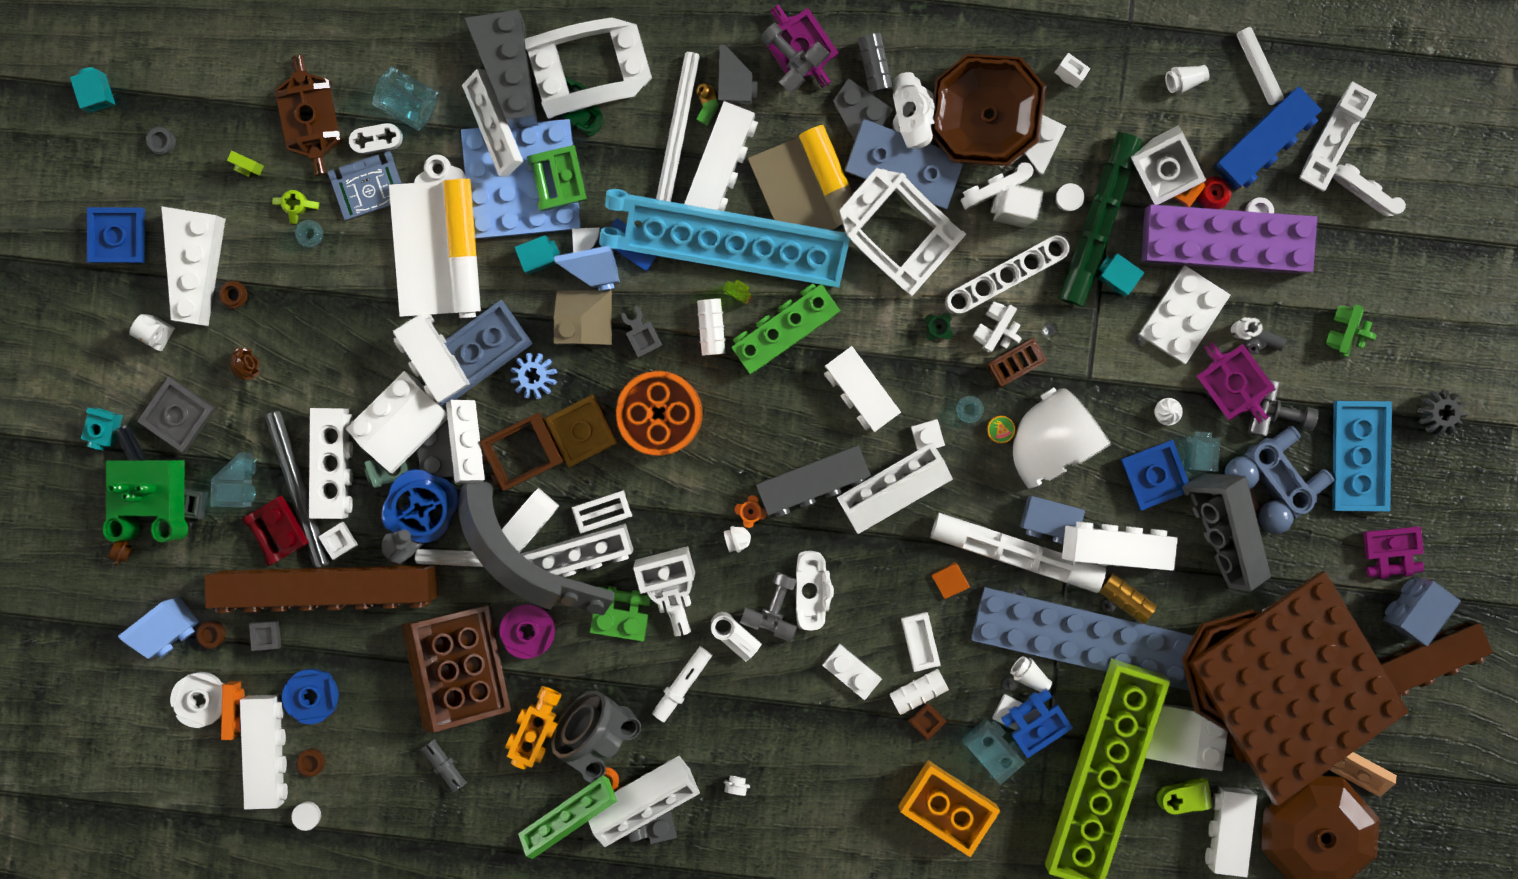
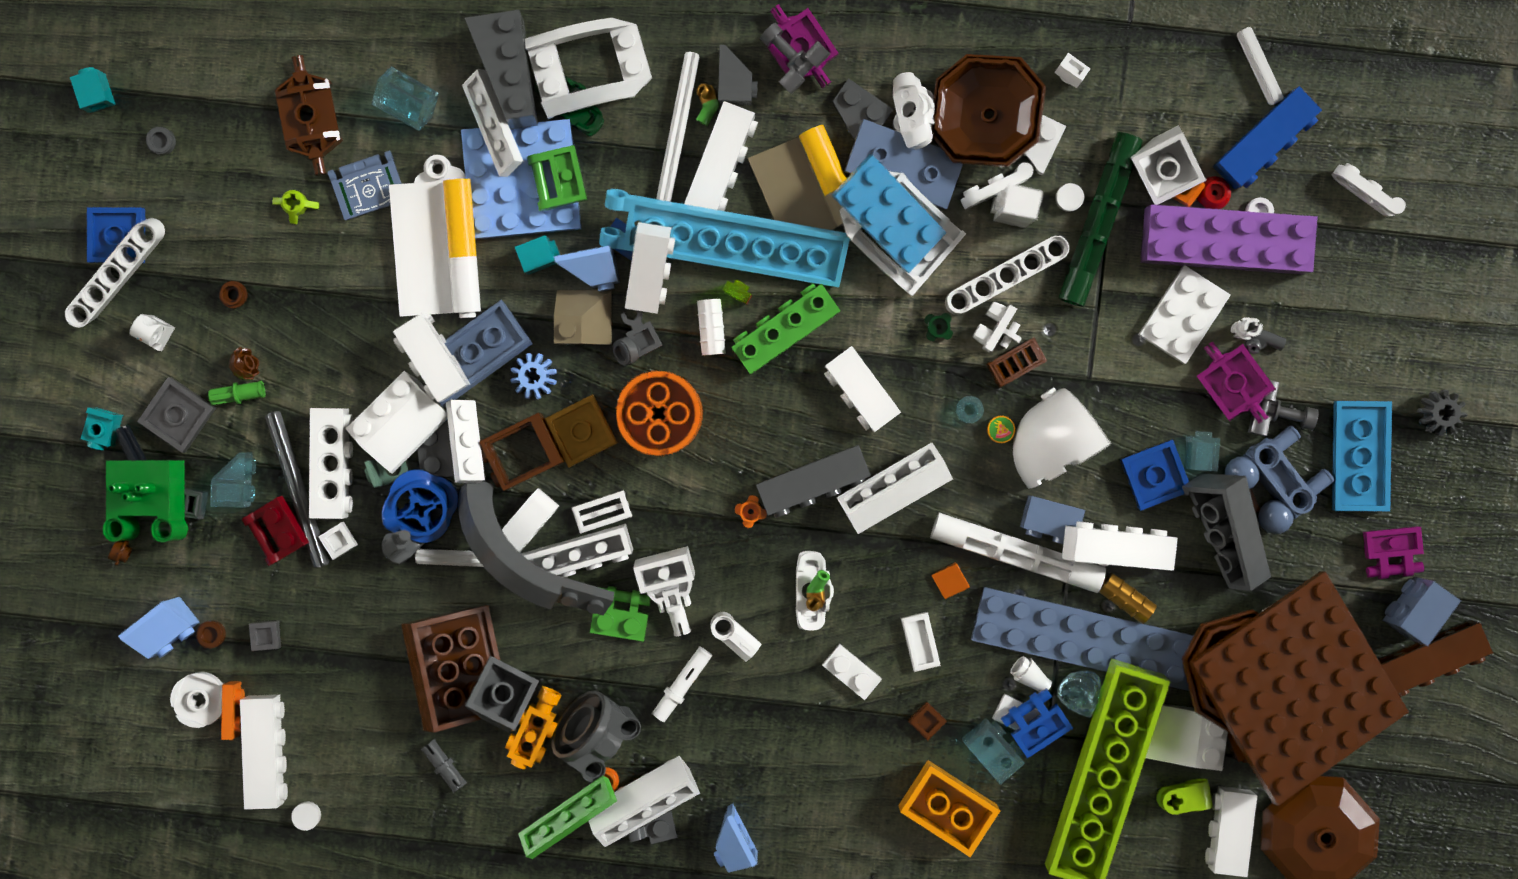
white wedge [161,206,226,326] -> none
reddish brown brick [205,565,438,613] -> none
lime plate [227,151,264,177] -> none
blue plate [282,668,339,724] -> none
clear light blue plate [295,220,323,248] -> none
reddish brown tile [296,748,326,777] -> none
white beam [349,123,403,155] -> none
magenta plate [499,603,555,659] -> none
white tile [572,228,600,253] -> none
white plate [724,526,751,553] -> none
white plate [724,776,750,796] -> none
flat silver bar [740,572,797,642] -> none
dark grey axle [858,33,893,94] -> none
white axle [890,669,949,715] -> none
white plate [911,419,945,451] -> none
teal brick [1097,253,1145,297] -> none
white plate [1154,398,1182,425] -> none
white cone [1165,65,1209,94] -> none
white slope [1299,82,1377,192] -> none
bright green hips [1326,304,1377,357] -> none
light nougat plate [1329,752,1397,797] -> none
none -> white beam [65,218,165,328]
none -> bright green axle [208,380,266,405]
none -> dark grey slope [465,656,539,732]
none -> dark grey tile [613,337,638,366]
none -> white brick [625,222,675,314]
none -> light blue slope [714,803,758,873]
none -> arm [806,570,830,611]
none -> dark azure plate [831,155,947,273]
none -> clear light blue piece [1057,671,1101,718]

